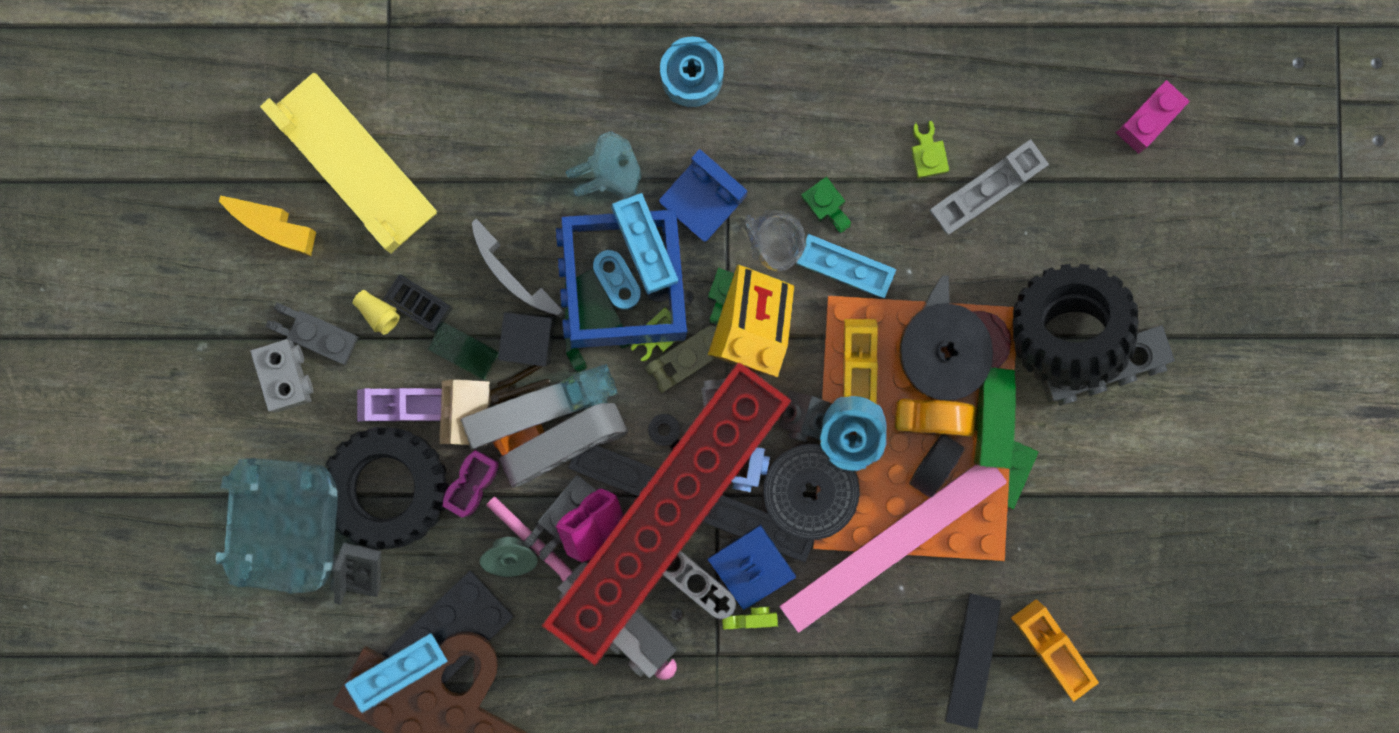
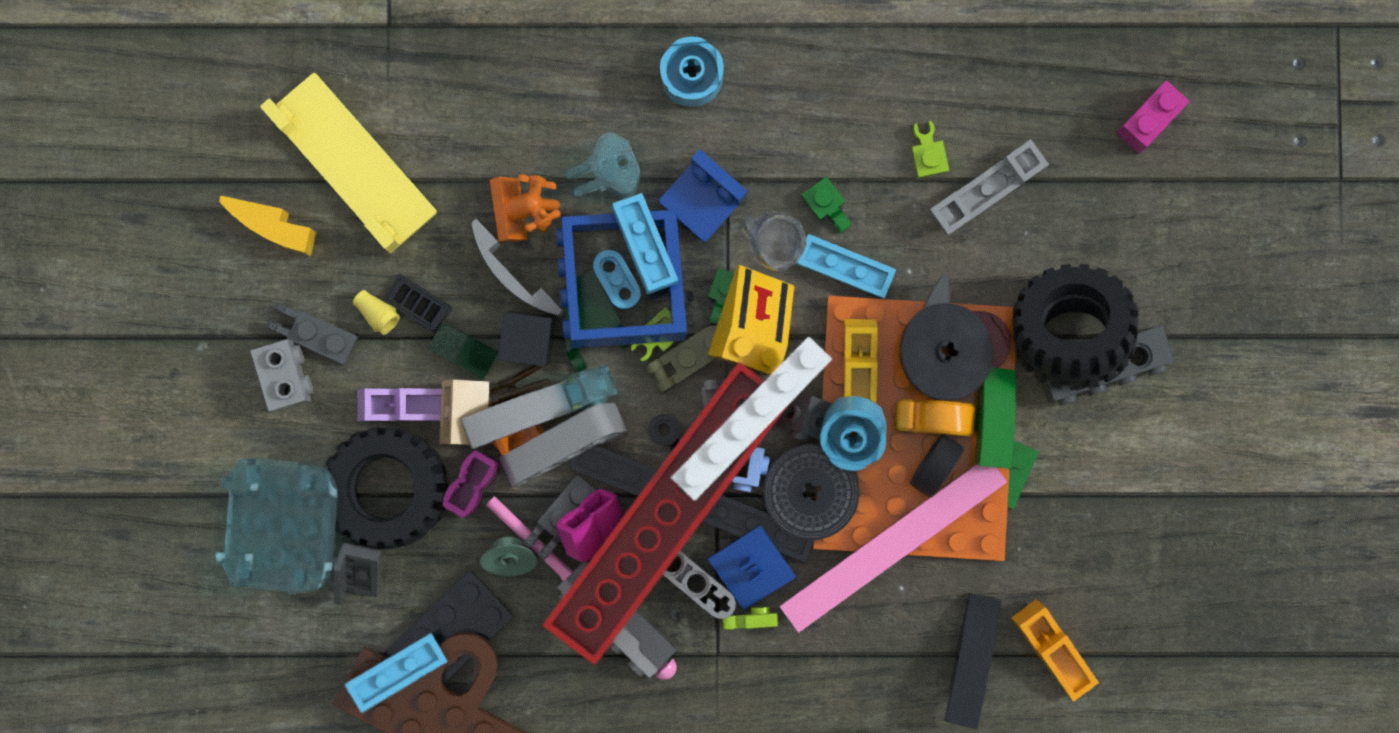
none -> orange piece [490,174,561,242]
none -> white plate [671,336,832,501]

